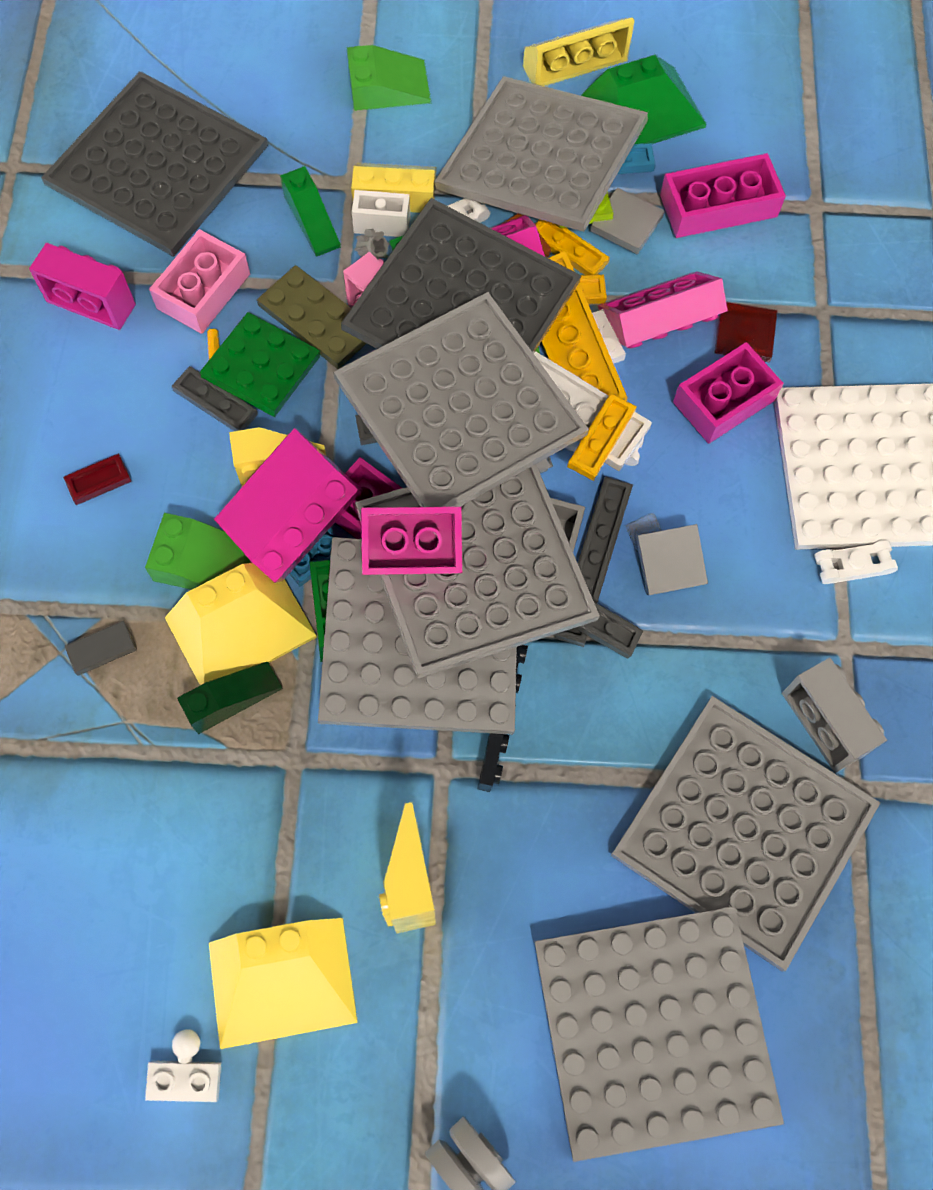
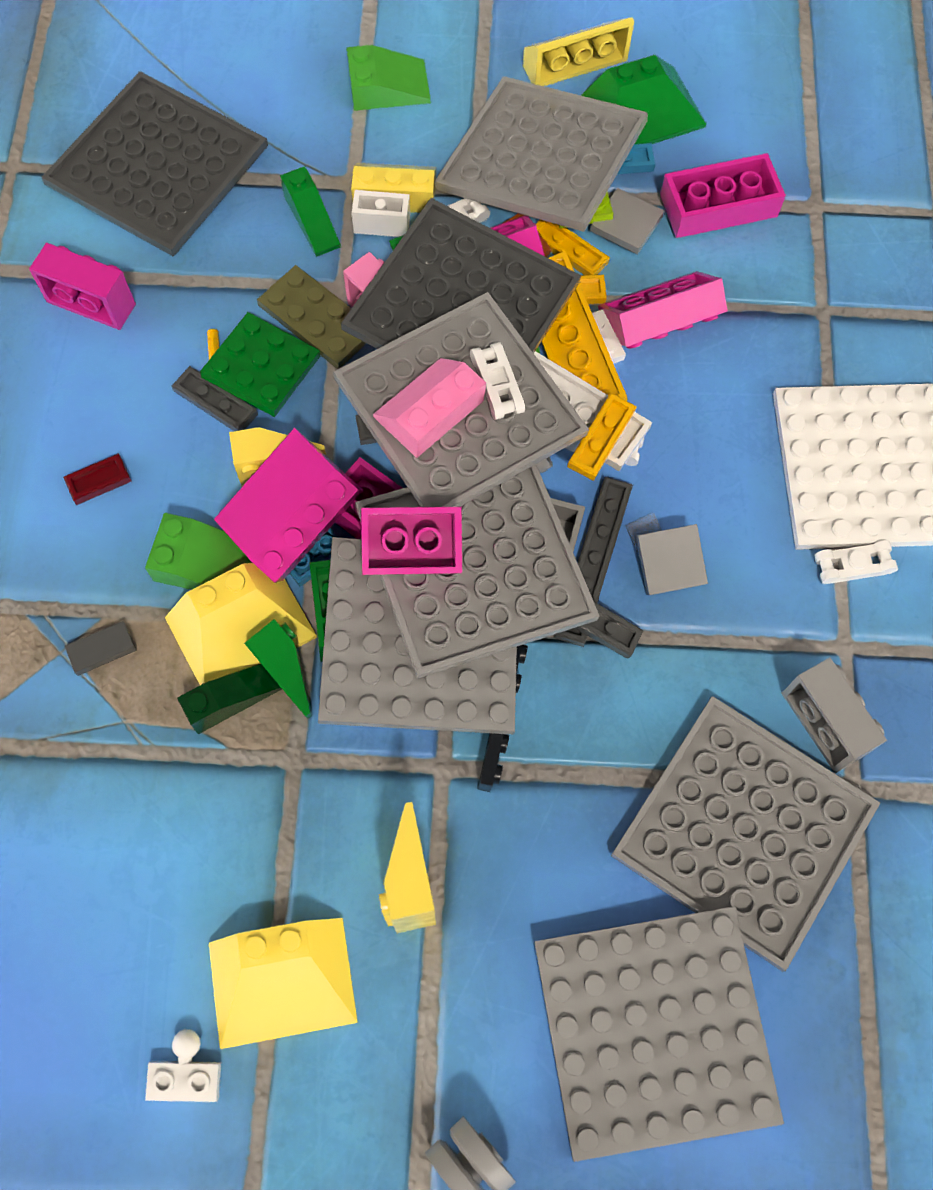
bright pink brick [149,229,250,334] -> none
light grey gear [354,229,390,259] -> none
dark pink brick [673,342,784,444] -> none
clear red tile [714,302,777,363] -> none
none -> green slope [244,619,312,719]
none -> bright pink slope [373,358,486,458]
none -> white plate [470,342,525,420]

